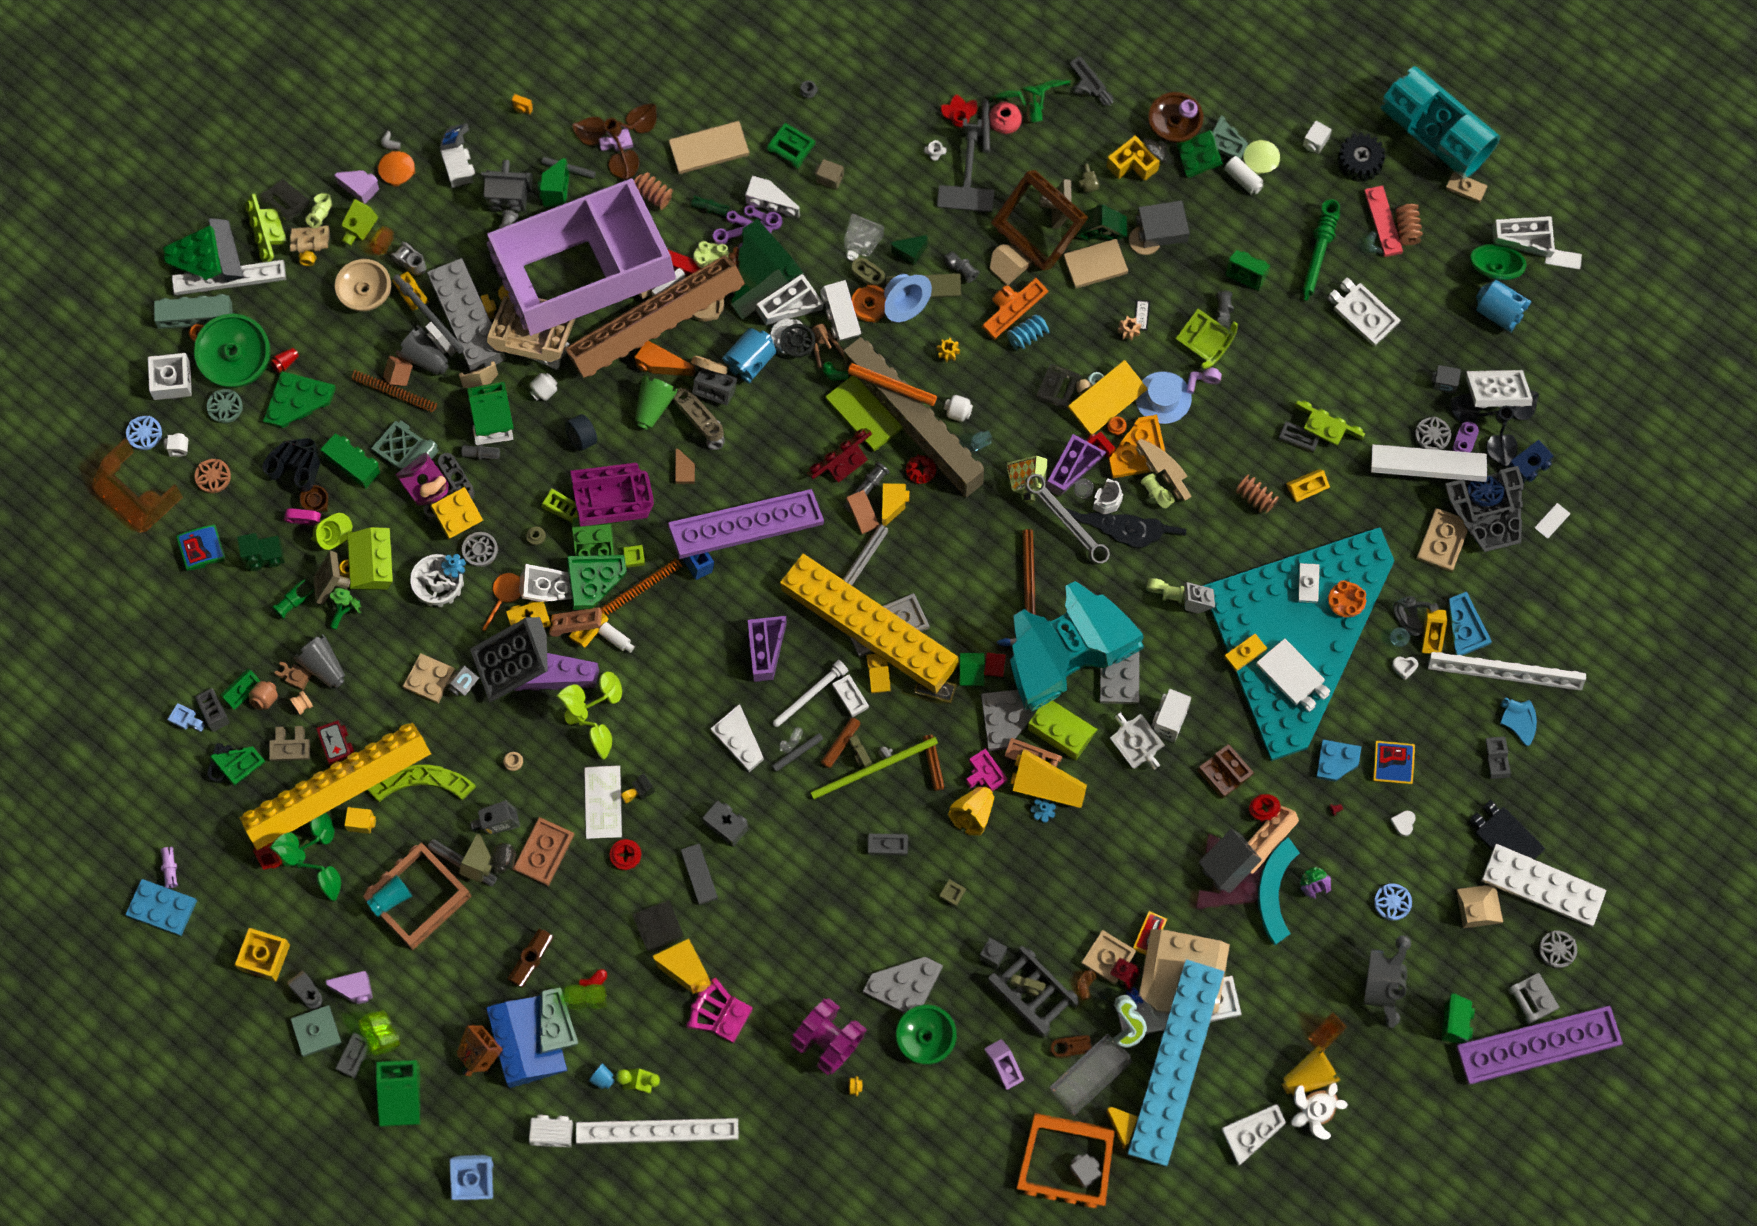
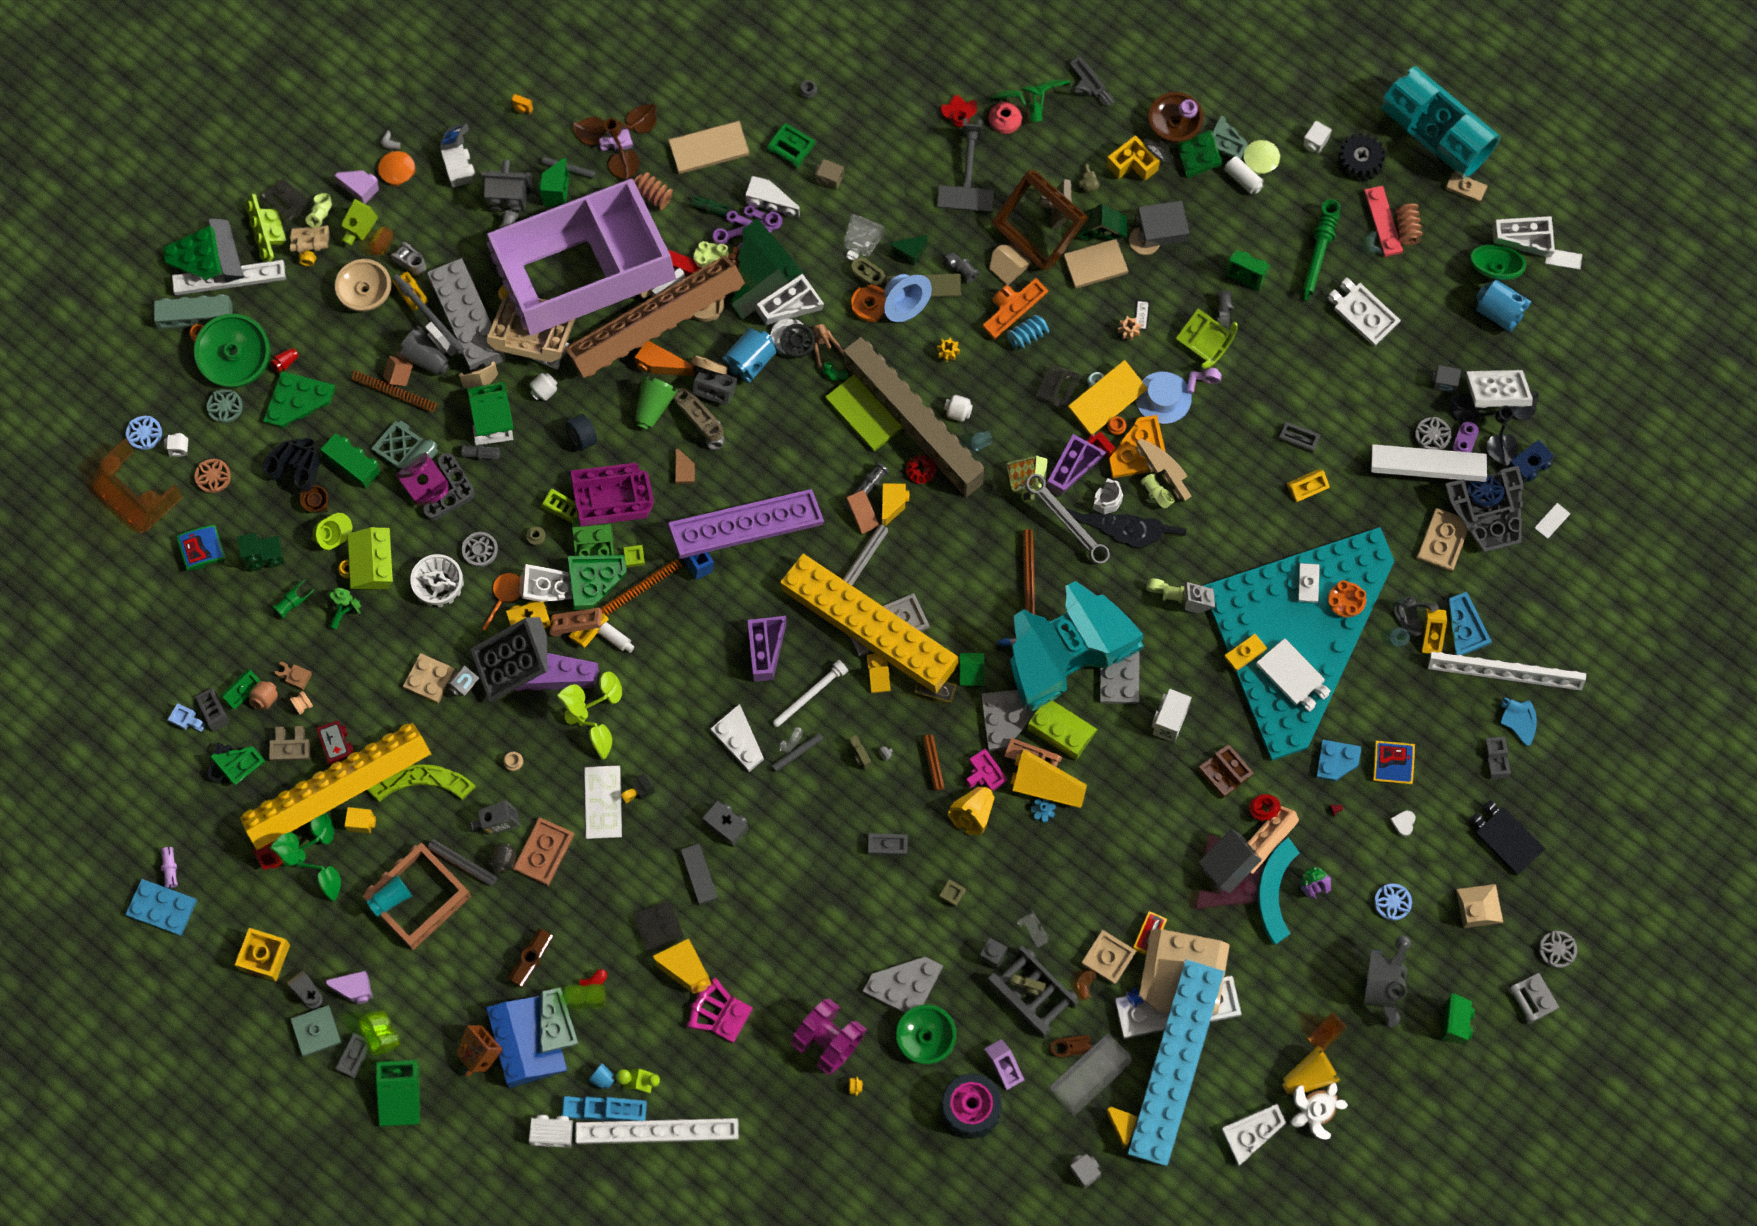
white brick [148,353,192,400] -> none
dark pink beam [284,509,321,525] -> none
dark grey cone [294,634,345,688] -> none
dark tan tile [313,551,350,605] -> none
light nougat arm [420,476,446,498] -> none
yellow brick [430,487,483,540] -> none
dark azure plant [441,554,466,578] -> none
light blue slope [450,1155,493,1200] -> none
olive slope [459,834,492,883] -> none
yellow plate [480,294,497,319] -> none
red gear [610,839,642,871] -> none
dark red bracket [807,428,872,483] -> none
lime piece [811,737,938,799] -> none
white wedge [821,280,861,342] -> none
dark orange axle [821,718,861,768] -> none
white plate [833,675,869,718] -> none
orange axle [848,363,937,406] -> none
white plate [924,140,946,161] -> none
dark grey bar [982,100,990,153] -> none
red slope [984,653,1006,677] -> none
orange windscreen [1017,1113,1114,1208] -> none
clear tile [1074,478,1094,498] -> none
tan hinge [1076,379,1092,395] -> none
white plate [1110,713,1165,770] -> none
dark red bracket [1110,958,1140,991] -> none
light aqua animal [1114,995,1147,1047] -> none
nougat piece [1236,475,1279,514] -> none
lime bracket [1295,400,1365,446] -> none
white tile [1392,657,1418,680] -> none
medium lavender plate [1456,1006,1623,1085] -> none
white plate [1481,844,1606,927] -> none
none -> dark azure slope [561,1096,647,1121]
none -> wheel [941,1073,1002,1139]
none -> clear piece [1017,910,1049,948]

